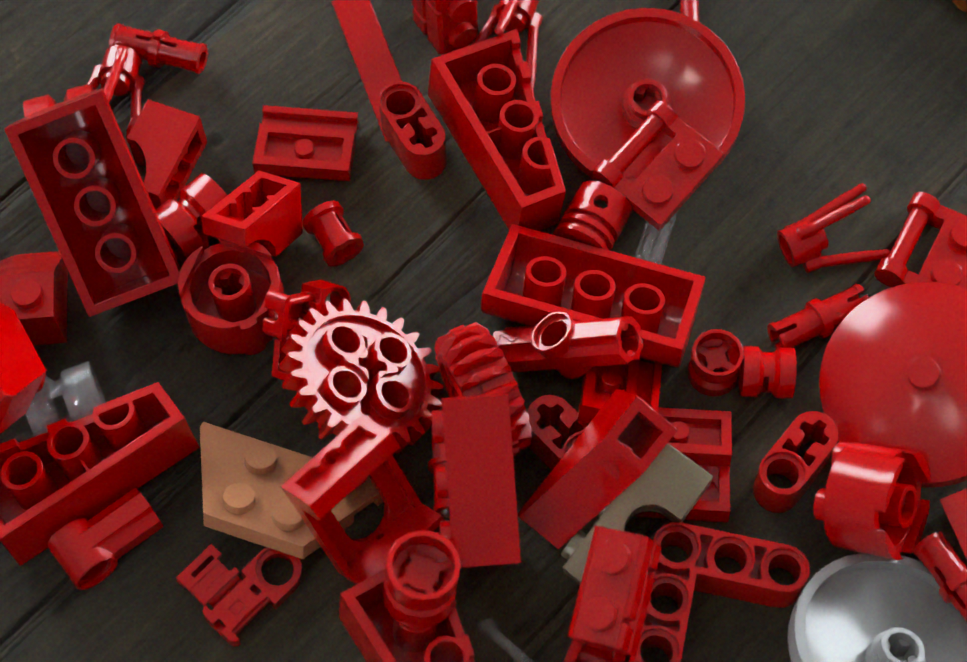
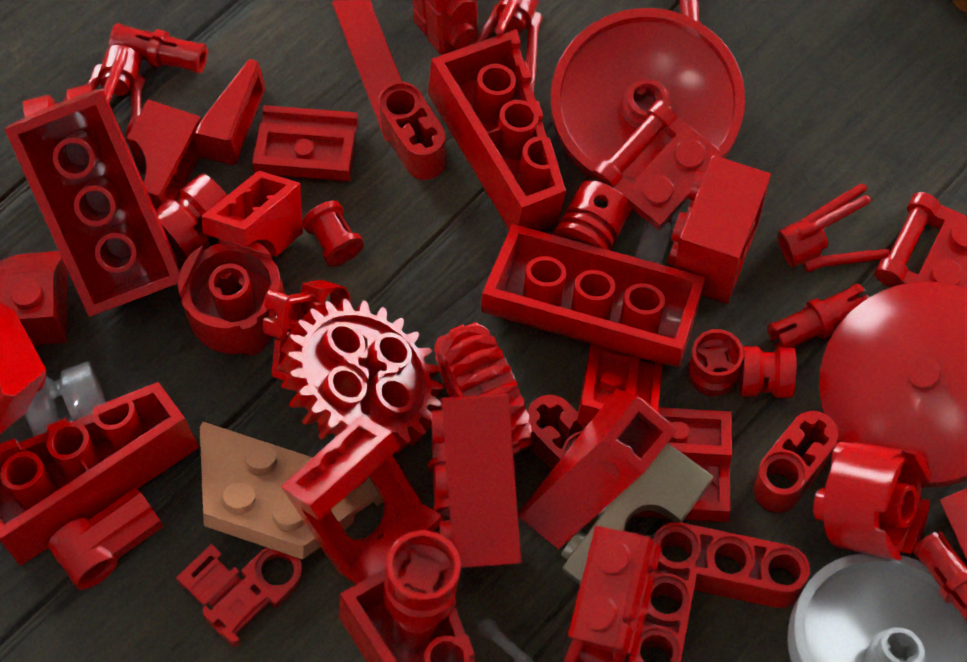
red piece [493,311,643,379] -> none
none -> red slope [193,59,266,165]
none -> red brick [667,155,771,304]

